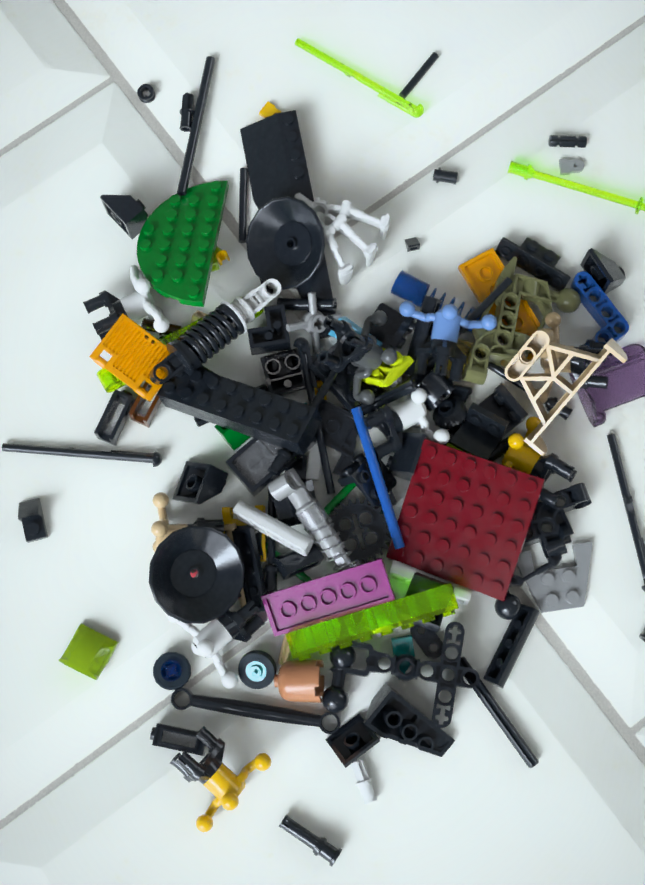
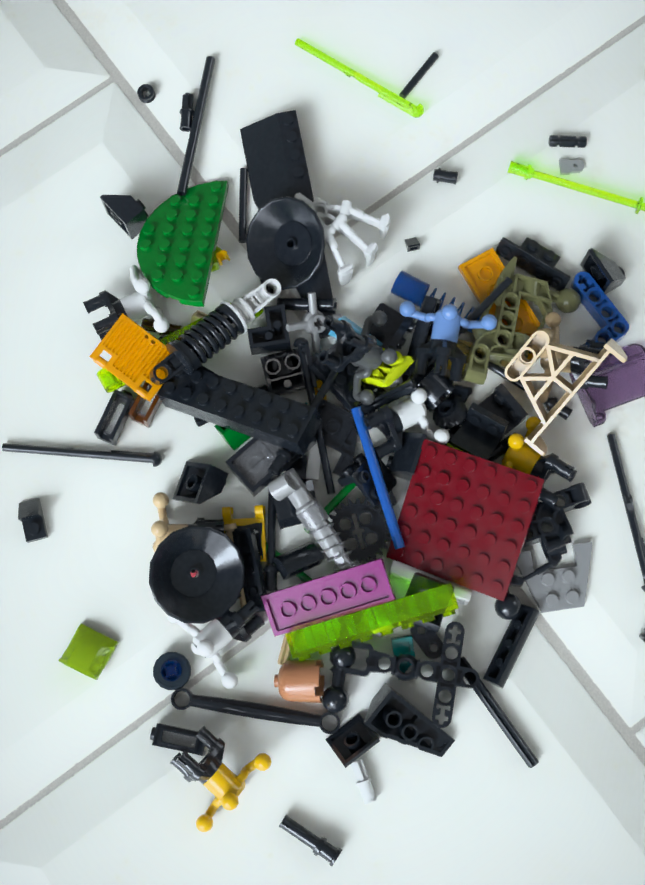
white brick [233,500,314,557] -> none
black wheel [238,650,277,689] -> none
yellow piece [259,101,281,118] -> none

